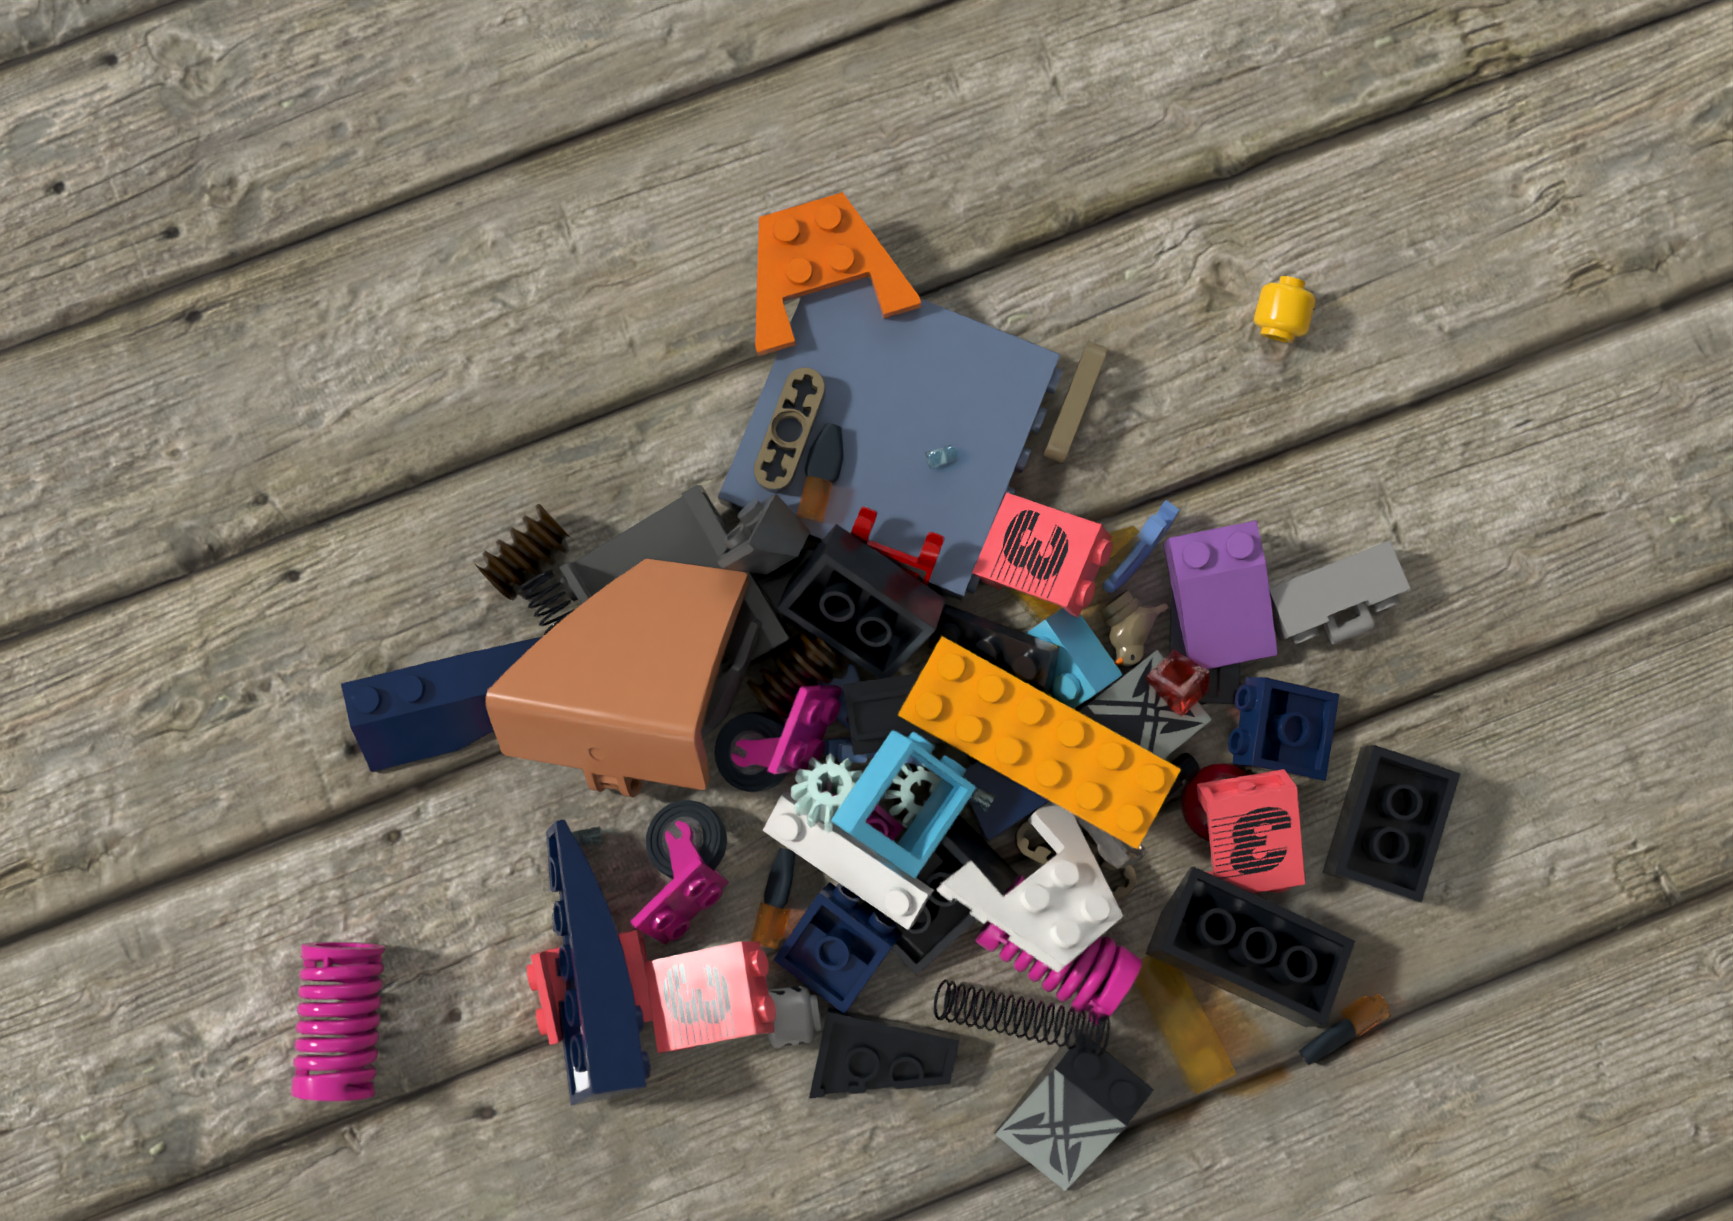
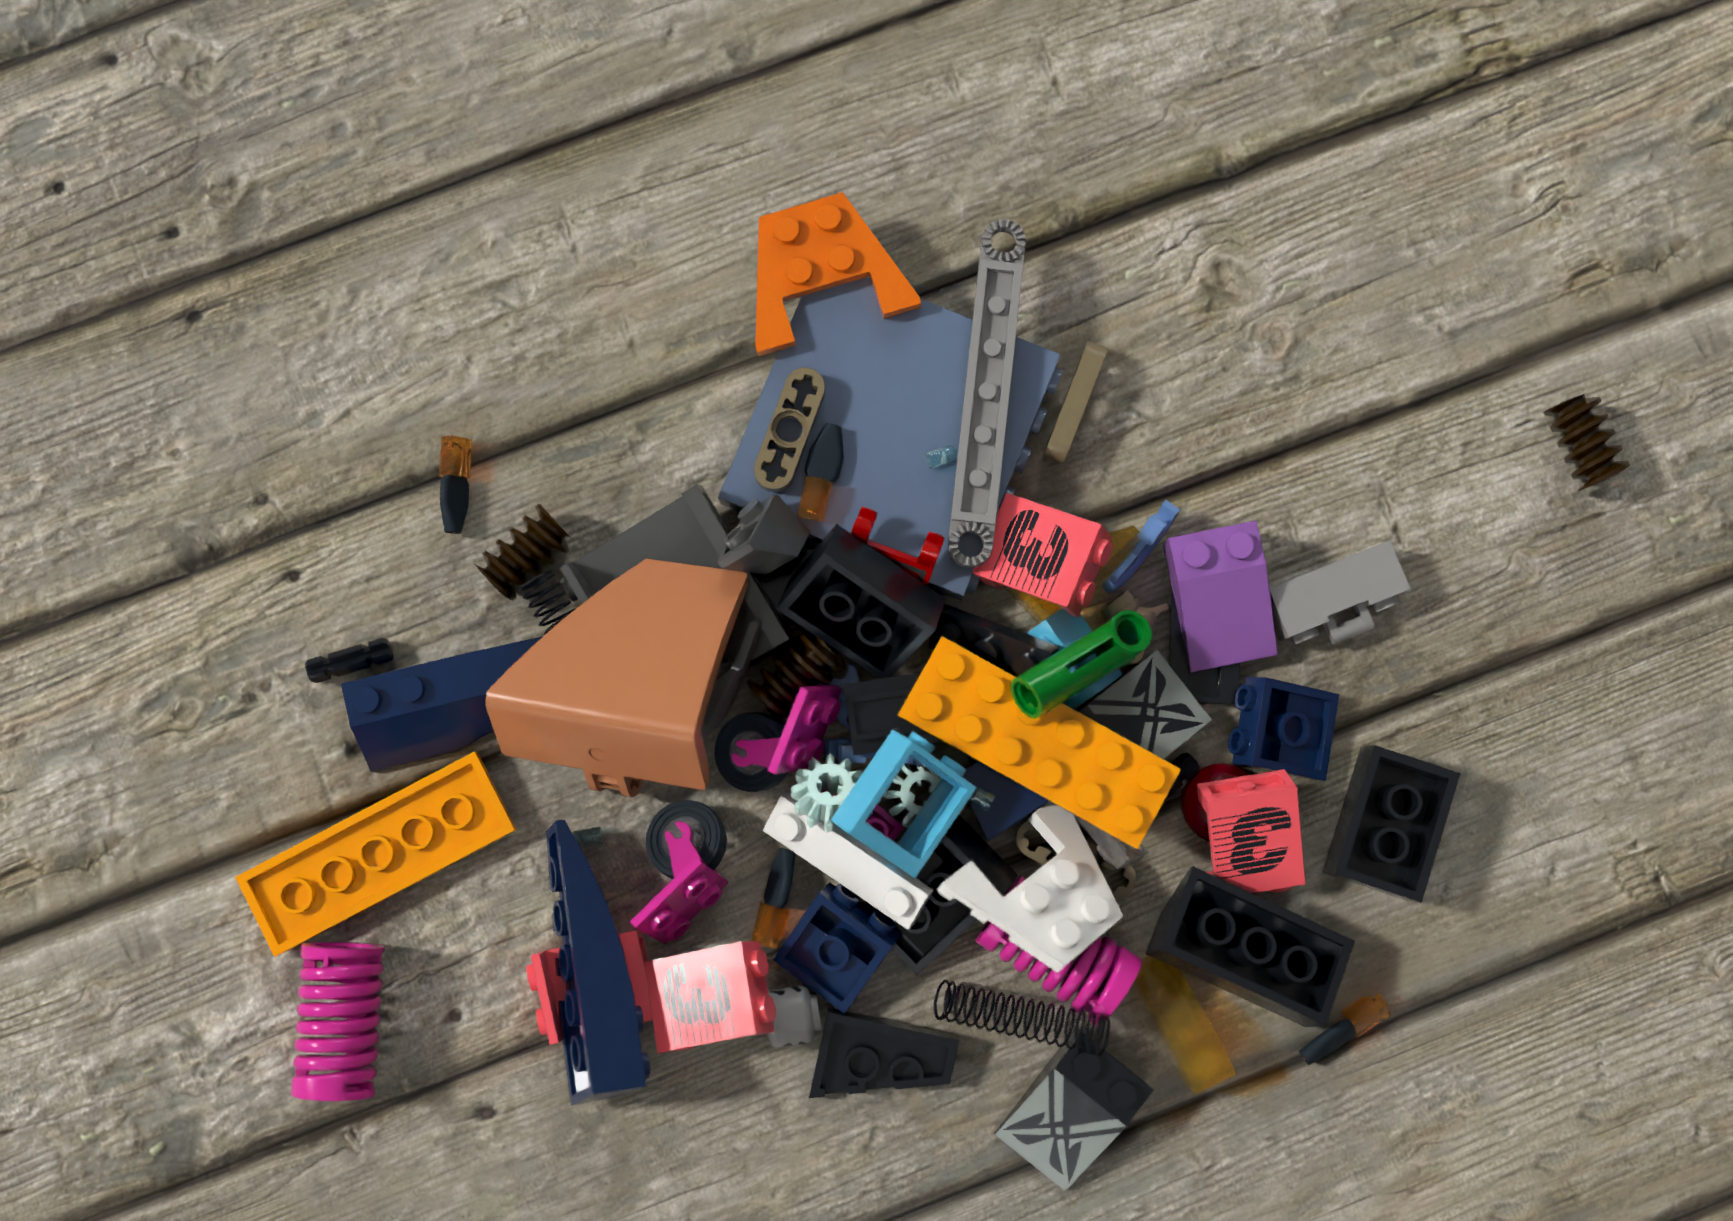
clear red slope [1146,649,1209,717] -> none
yellow head [1253,276,1316,343] -> none
none -> light orange plate [235,751,517,957]
none -> black axle [305,638,394,683]
none -> piece [439,435,472,534]
none -> light grey plate [948,219,1026,568]
none -> green piece [1011,610,1152,719]
none -> dark brown piece [1543,394,1630,491]

